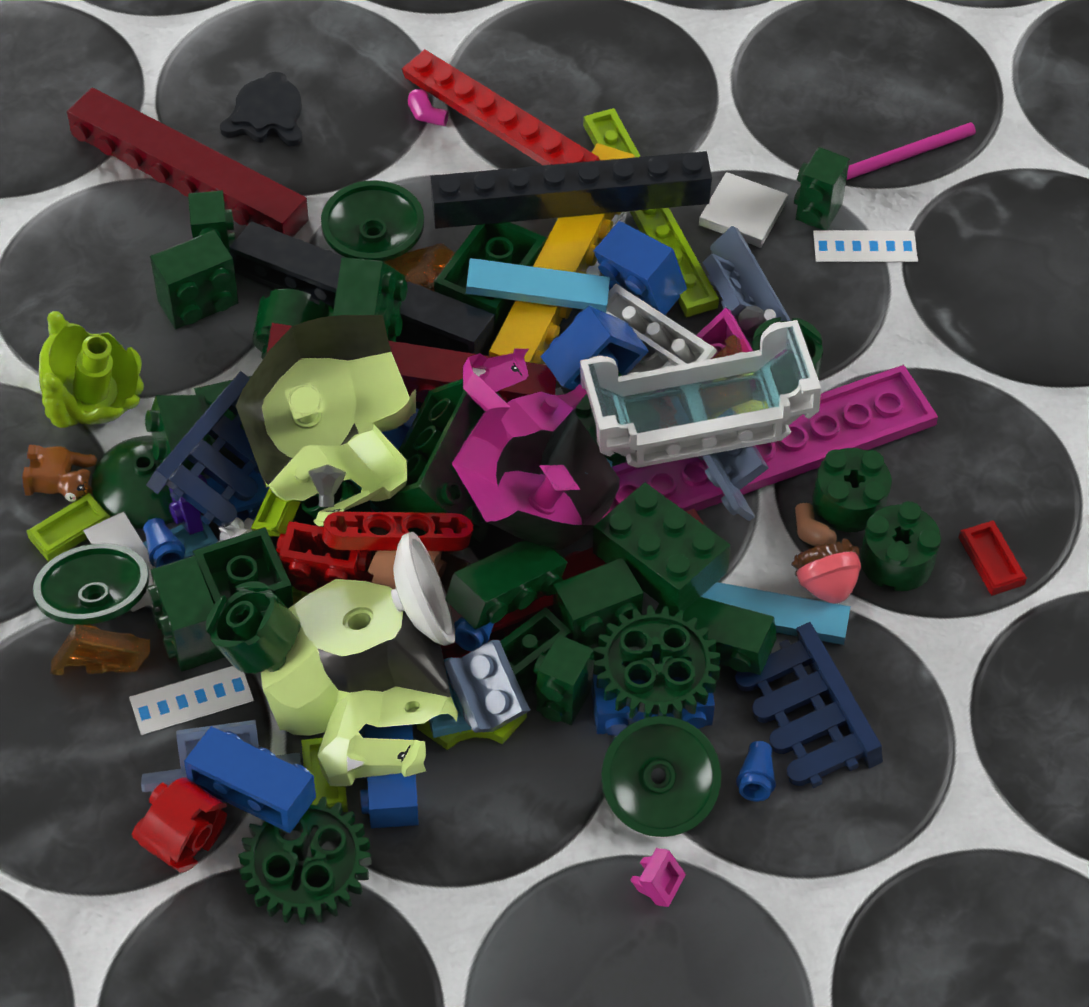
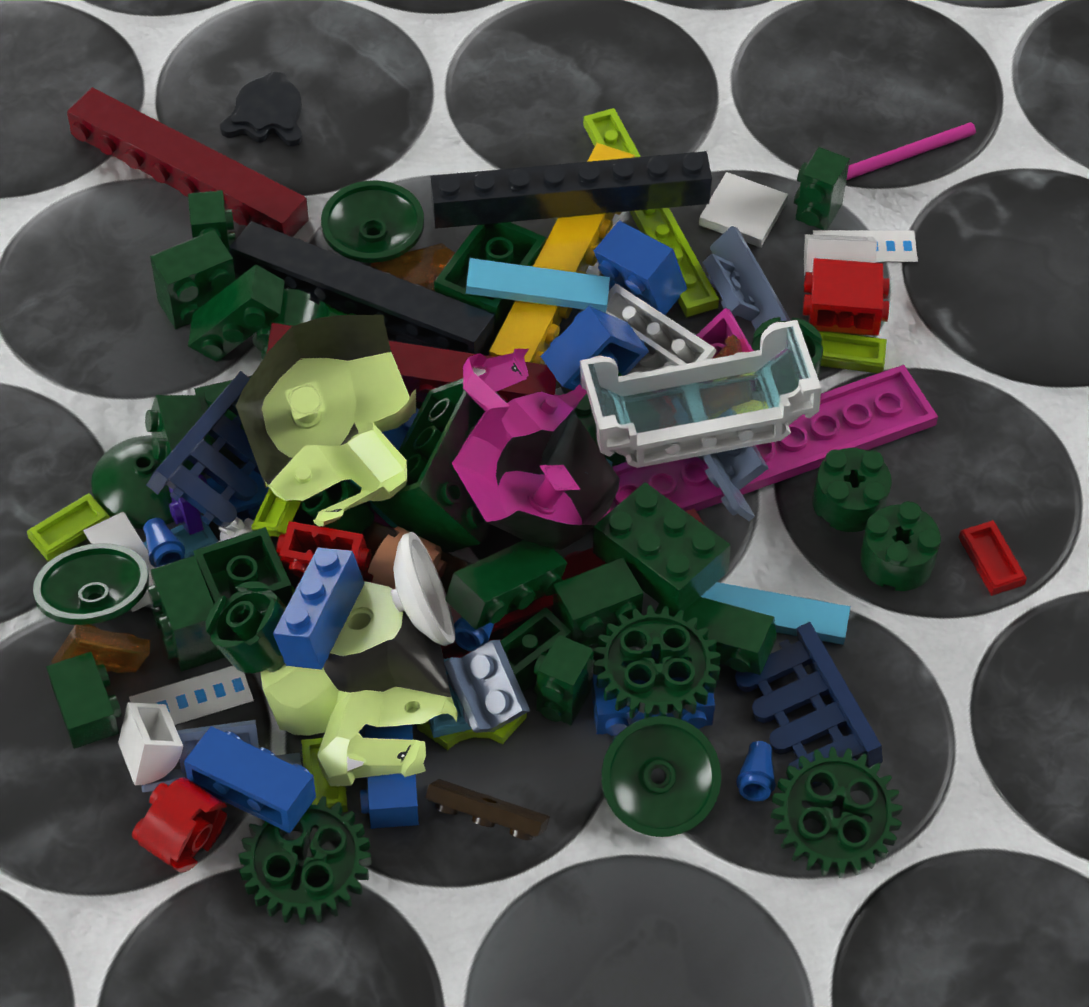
dark orange animal [22,445,97,502] -> none
lime piece [39,311,144,428] -> none
dark grey rock [308,464,346,507] -> none
red beam [322,512,473,551] -> none
dark green brick [333,257,408,342] -> none
red plate [402,49,600,165] -> none
dark pink arm [408,89,449,126] -> none
dark pink tile [631,848,686,907] -> none
dark grey rock [739,306,776,338] -> none
coral hair [791,538,861,604] -> none
nougat arm [795,503,837,546] -> none
none -> dark green brick [46,651,122,749]
none -> white brick [118,702,183,785]
none -> dark green brick [188,265,285,362]
none -> blue brick [273,548,365,670]
none -> dark brown tile [425,779,550,840]
none -> dark green gear [771,747,903,878]
none -> red brick [803,258,890,336]
none -> white brick [804,234,877,276]
none -> lime tile [819,331,887,373]

